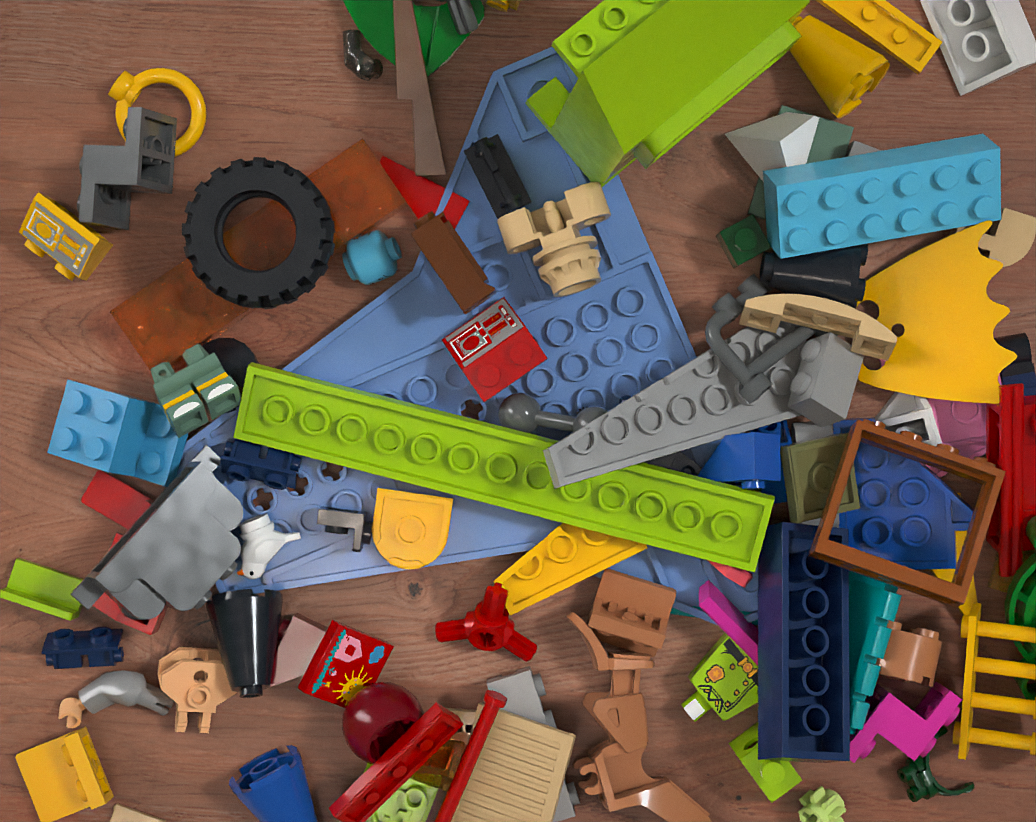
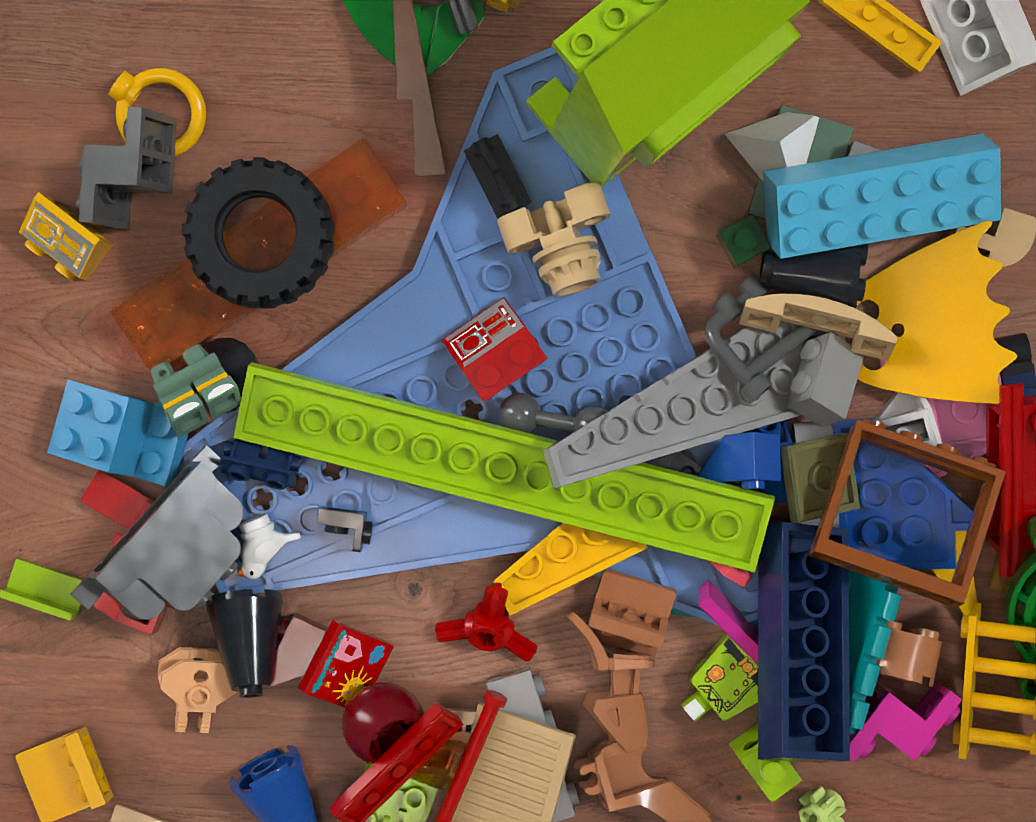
dark blue hinge [42,627,124,669] -> none
light grey arm [58,670,174,728] -> none
clear smoke arm [342,30,383,81] -> none
medium azure head [342,230,402,285] -> none
yellow tile [372,488,454,569] -> none
red sticker [379,156,470,229] -> none
reddish brown window [411,211,497,315] -> none
yellow cone [789,15,890,118] -> none
dark green helmet [897,726,975,802] -> none

